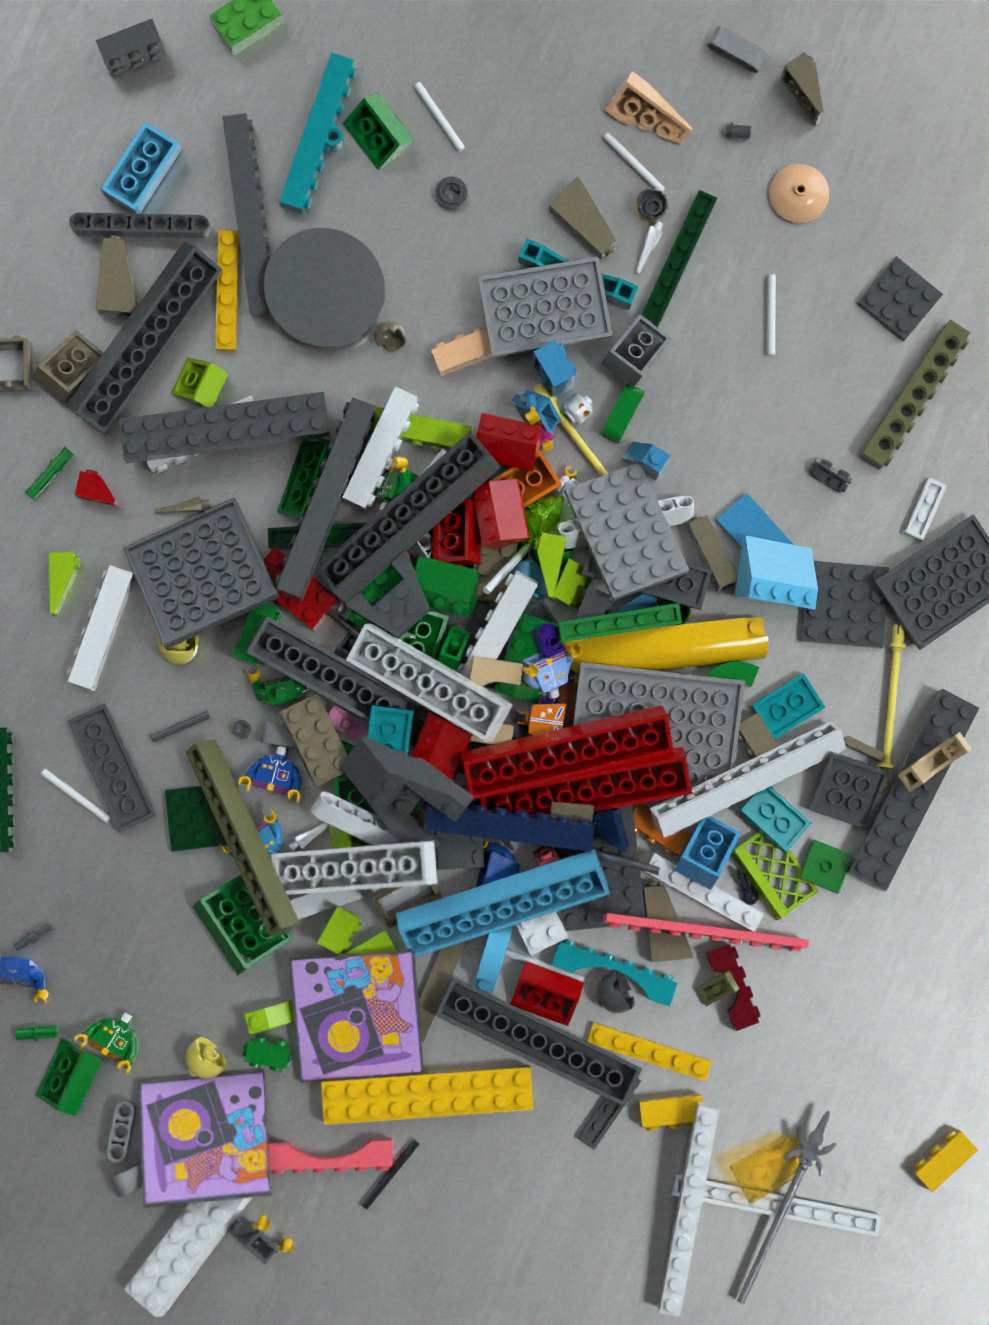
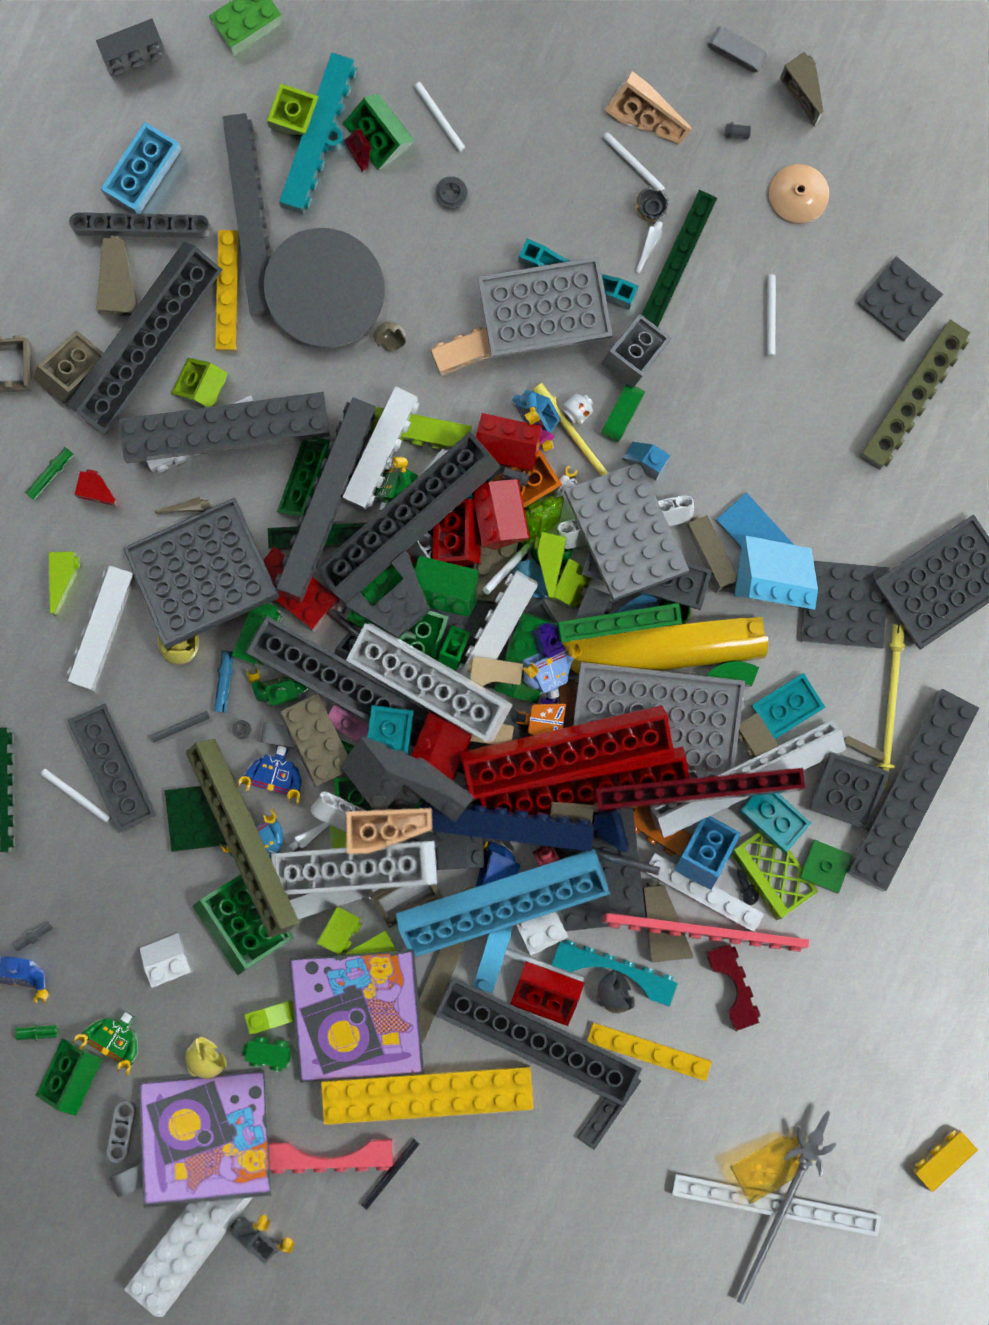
dark azure brick [532,340,577,397] -> none
dark tan slope [549,176,616,259] -> none
yellow brick [638,1094,703,1131] -> none
white brick [658,1101,719,1317] -> none
olive plate [696,971,739,1006] -> none
dark grey hinge [810,458,852,492] -> none
tan arch [898,732,972,792] -> none
white tile [903,477,947,542] -> none
none -> white slope [140,933,193,988]
none -> dark azure pin [213,650,234,713]
none -> lime slope [267,83,319,135]
none -> dark red tile [344,129,371,172]
none -> light nougat wedge [346,809,432,854]
none -> dark grey pin [502,467,529,487]
none -> dark red brick [592,768,806,812]

